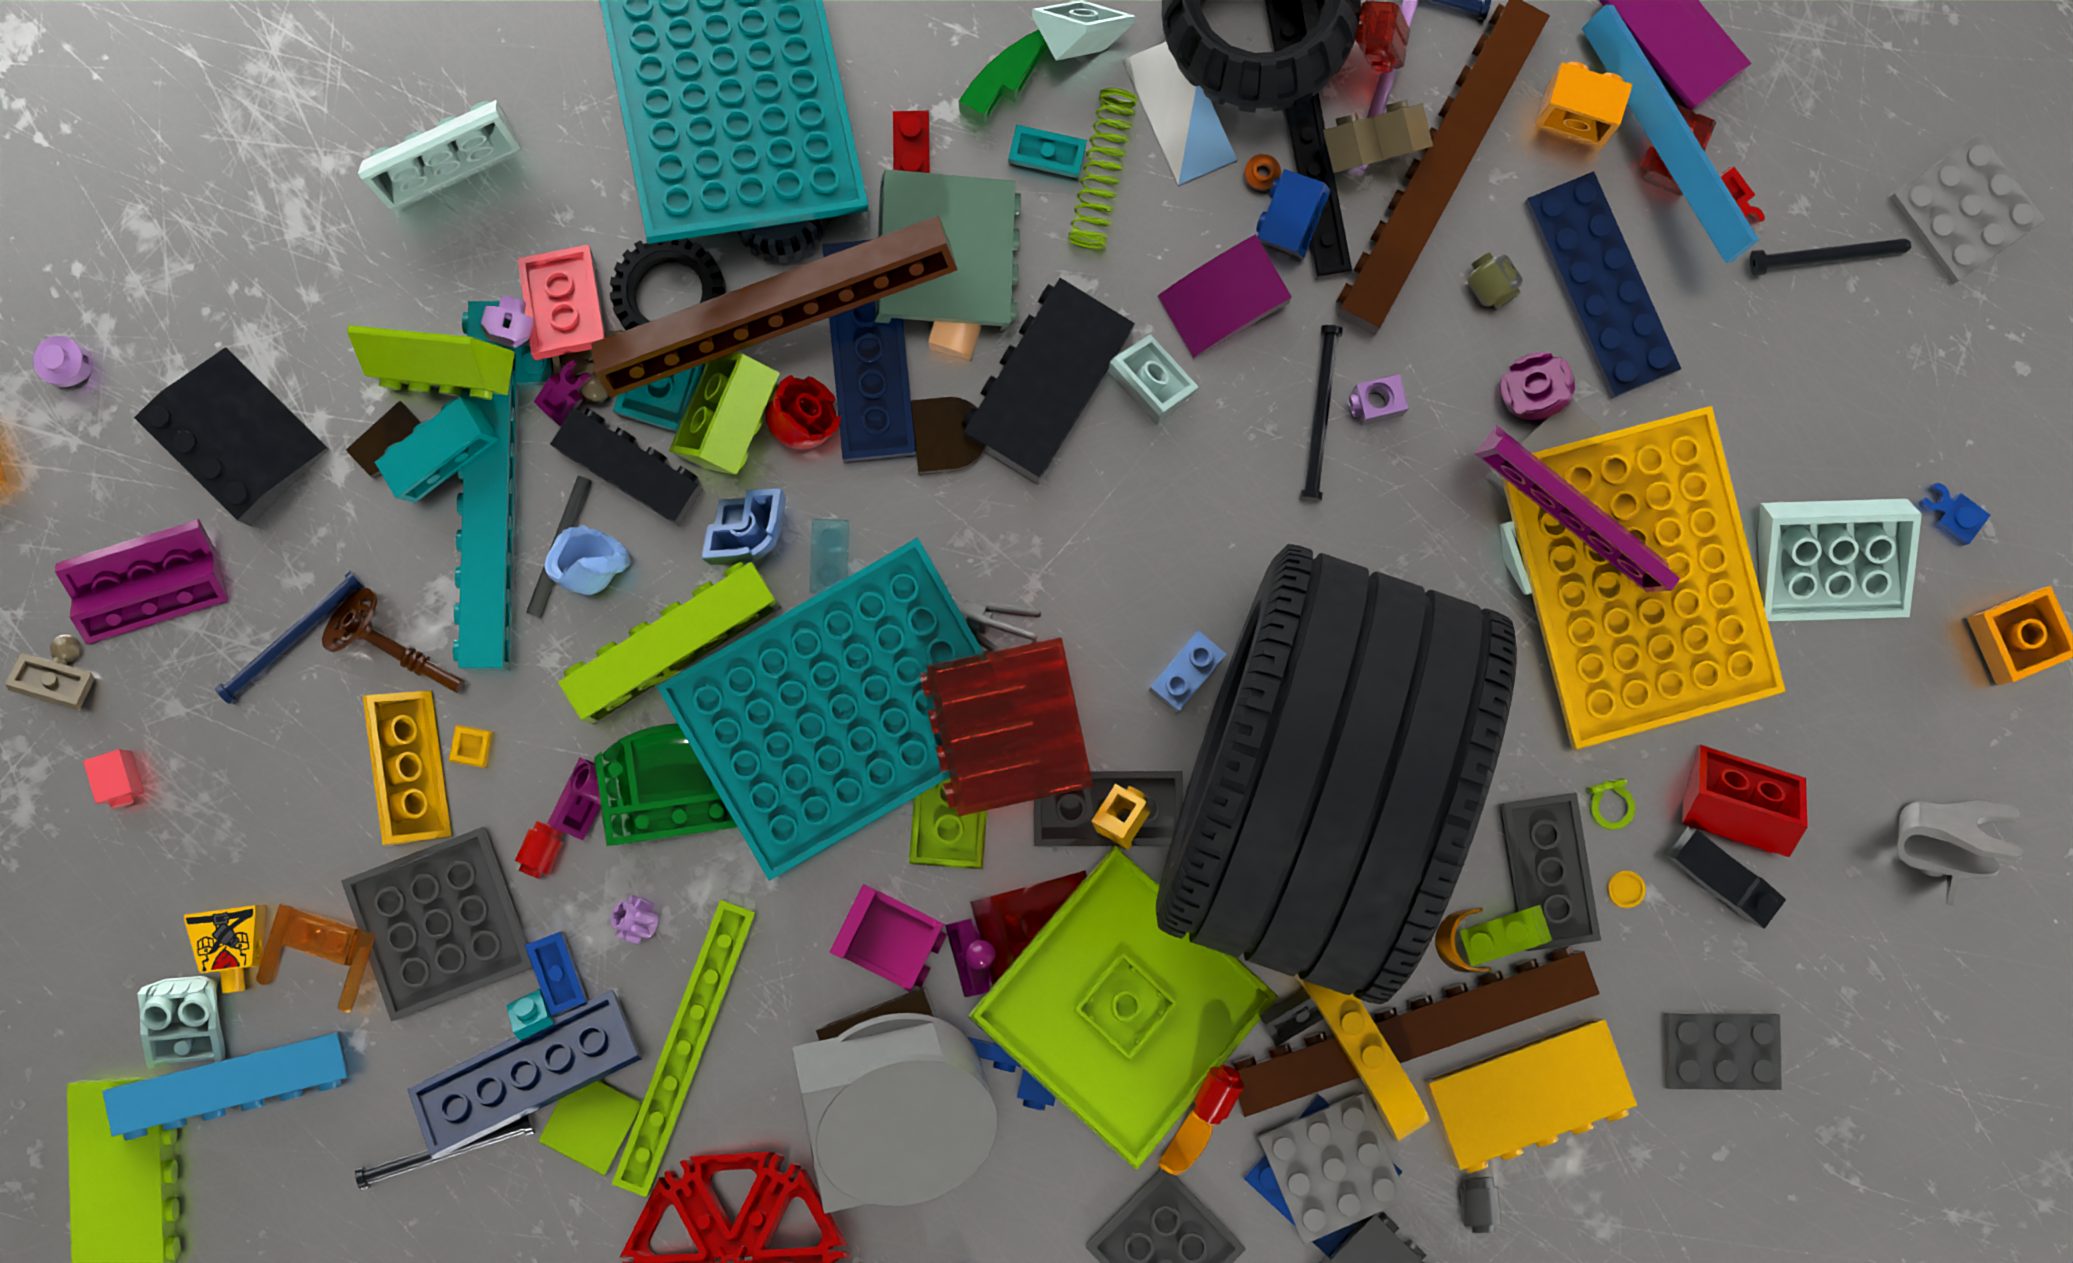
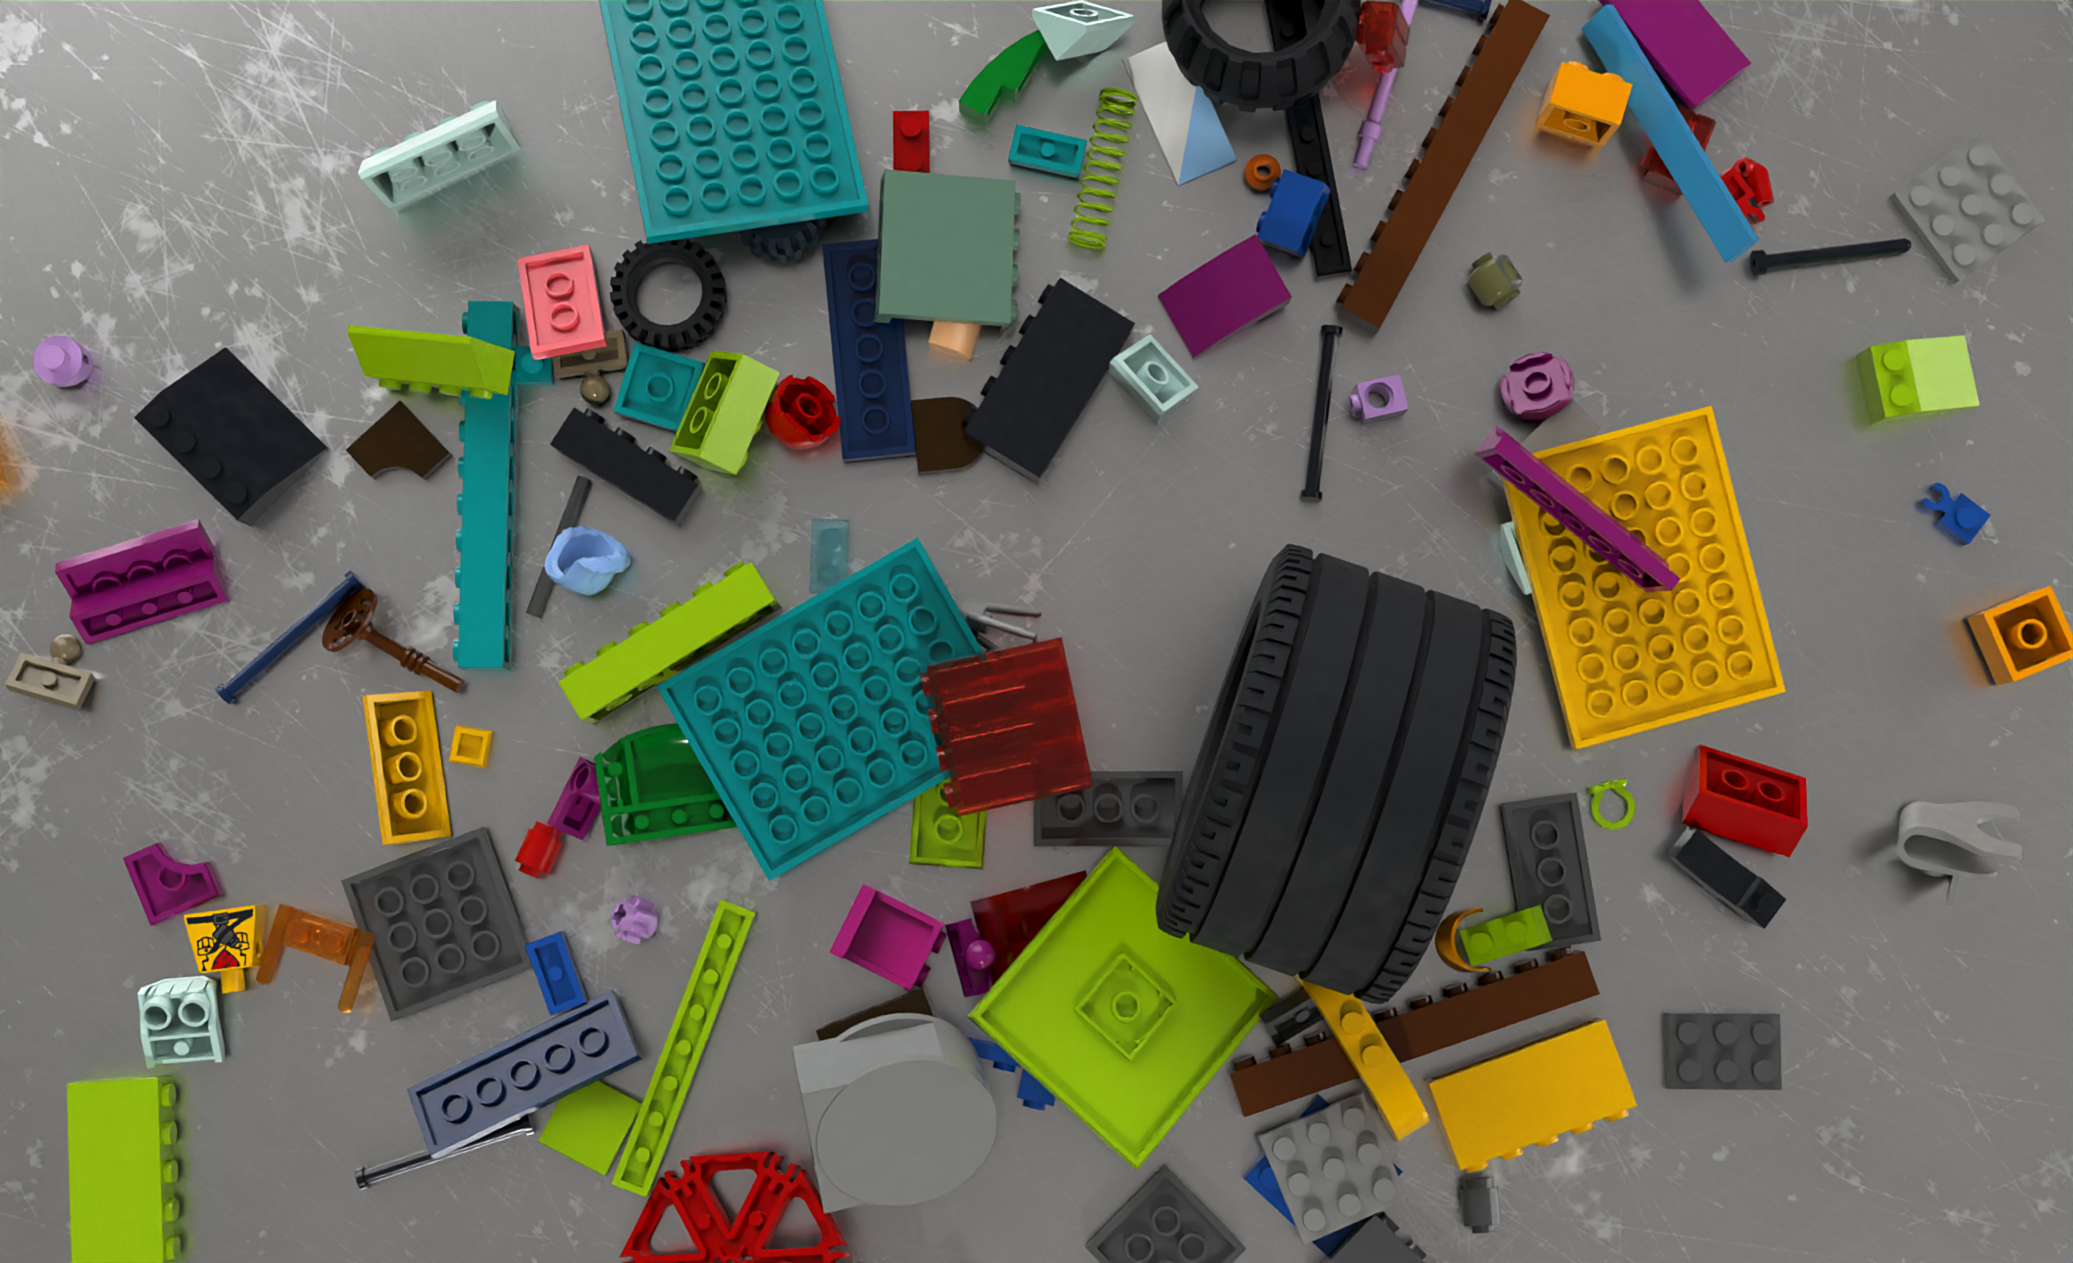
coral brick [83,749,144,809] -> none
dark azure brick [102,1032,349,1141] -> none
teal brick [375,397,499,503] -> none
lavender piece [481,296,534,348] -> none
teal plate [506,989,554,1041] -> none
magenta plate [534,360,591,426] -> none
reddish brown brick [591,215,958,398] -> none
medium blue brick [702,488,786,565] -> none
yellow brick [1091,784,1151,850] -> none
light blue brick [1148,630,1227,714] -> none
light orange helmet [1158,1110,1213,1175] -> none
red brick [1194,1065,1244,1125] -> none
dark tan brick [1323,100,1433,173] -> none
dark blue plate [1525,171,1682,399] -> none
yellow piece [1607,871,1646,908] -> none
light aqua slope [1757,499,1922,621] -> none
none -> magenta tile [123,843,224,926]
none -> red arm [1733,157,1774,207]
none -> lime slope [1856,335,1980,426]

